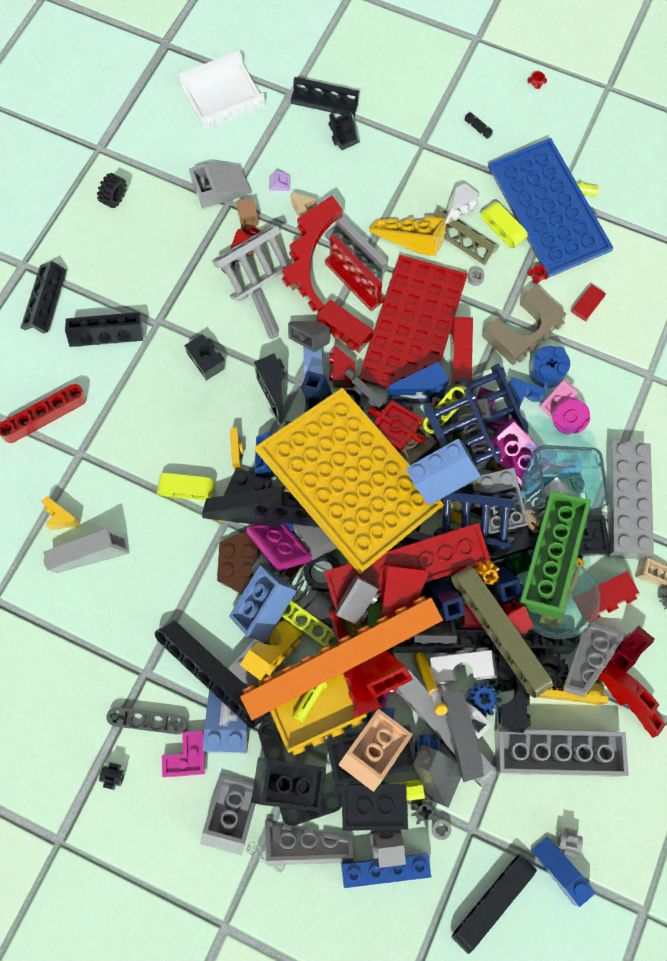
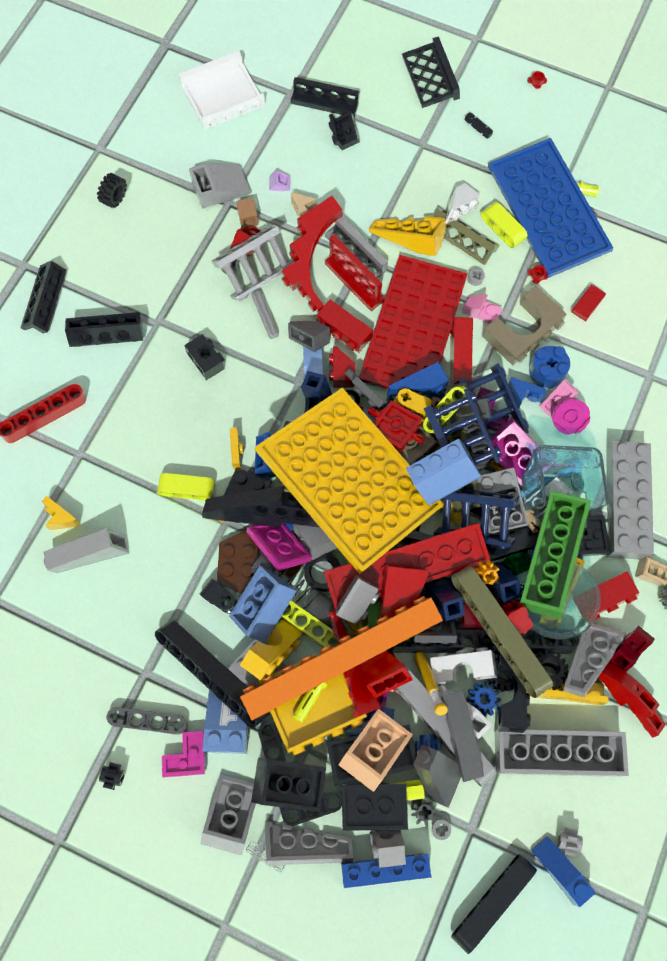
black slope [254,353,285,424] -> none
none -> black piece [199,578,237,614]
none -> yellow piece [394,389,432,420]
none -> black fence [402,36,460,108]
none -> bright pink slope [462,294,502,324]

